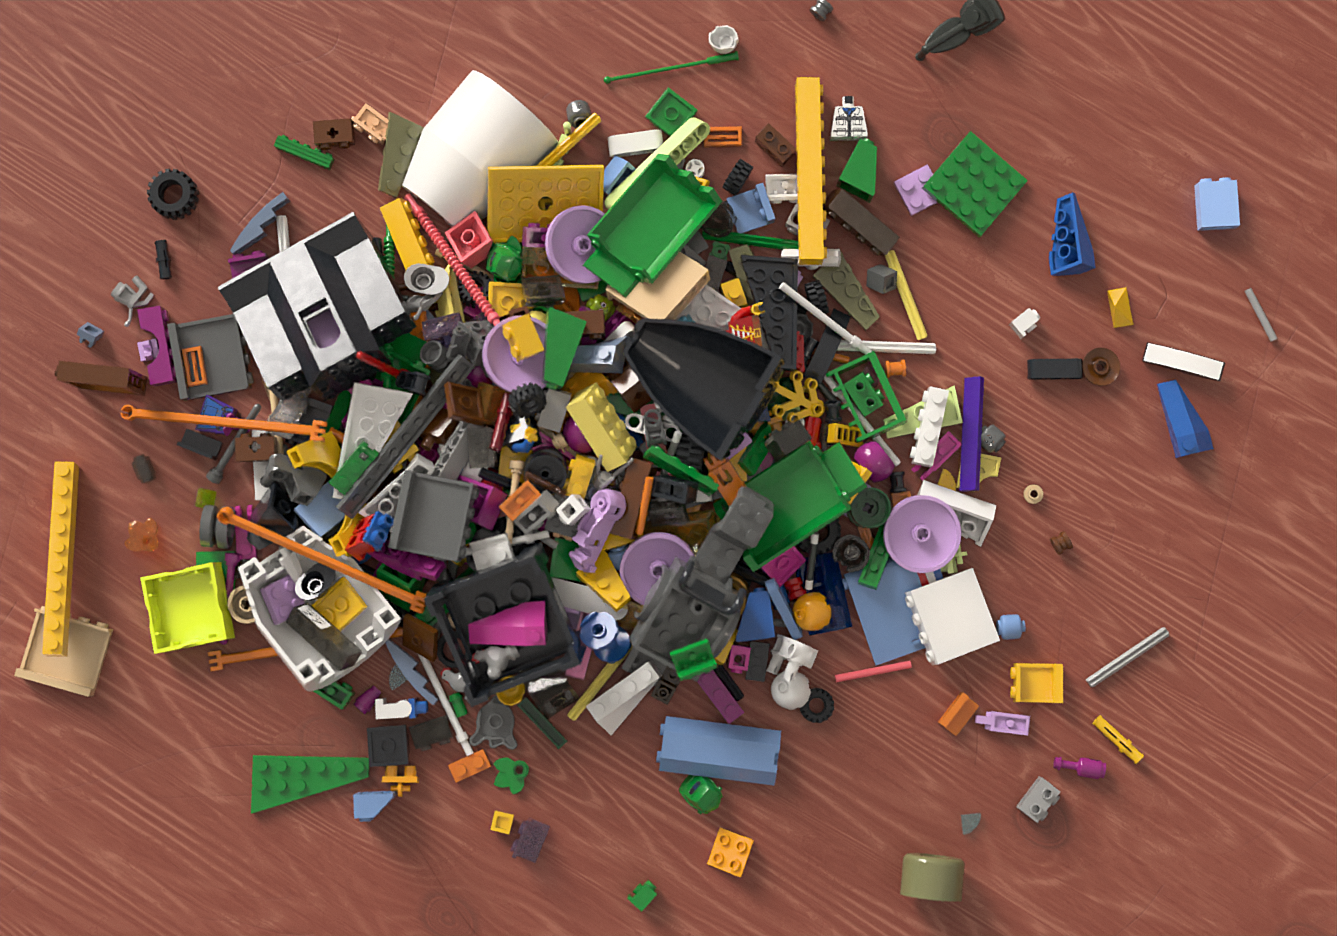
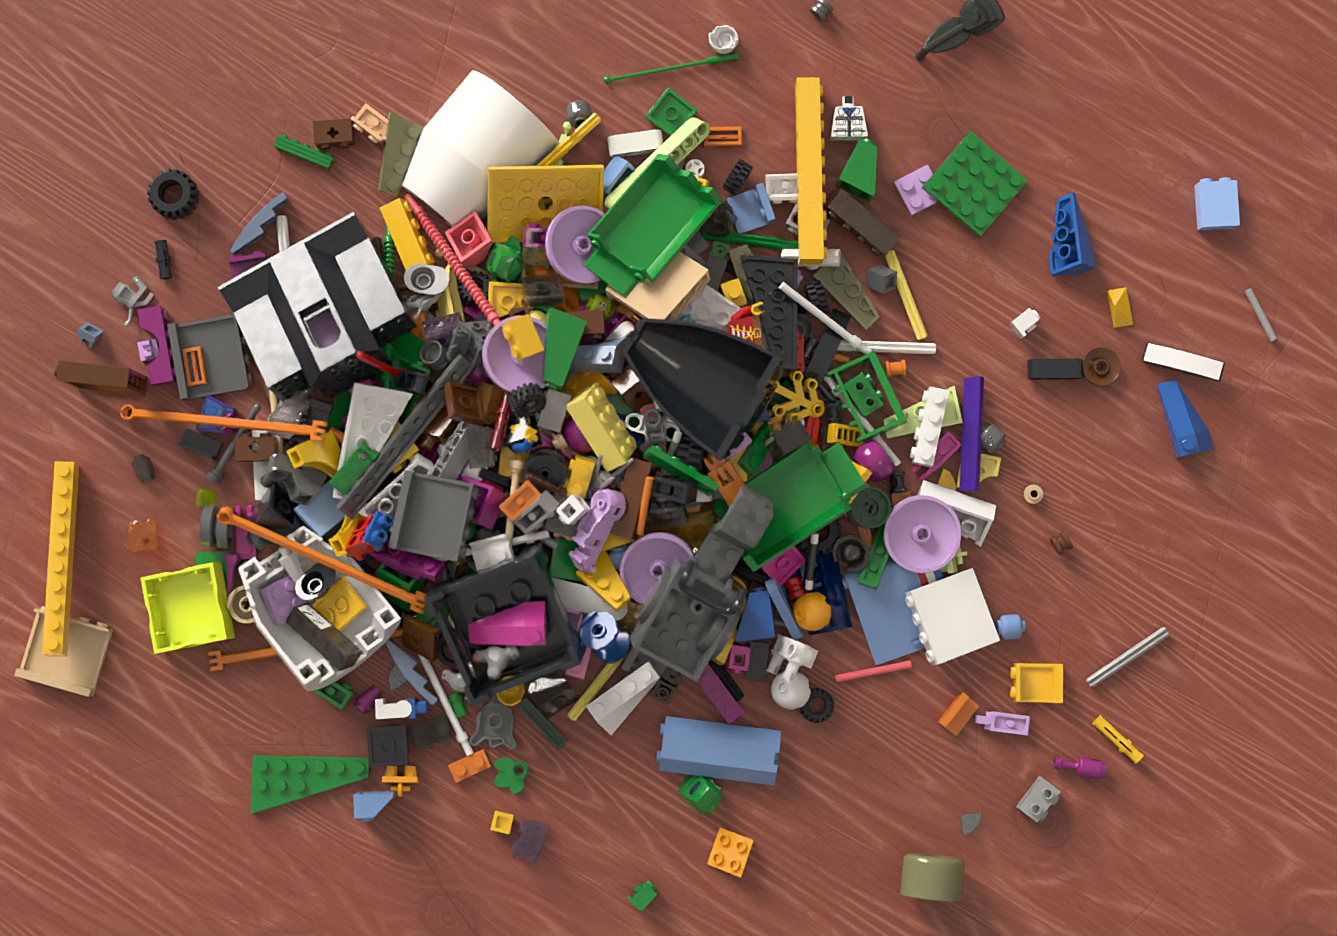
green bracket [670,639,718,681] -> none
reddish brown brick [755,123,796,167] -> none

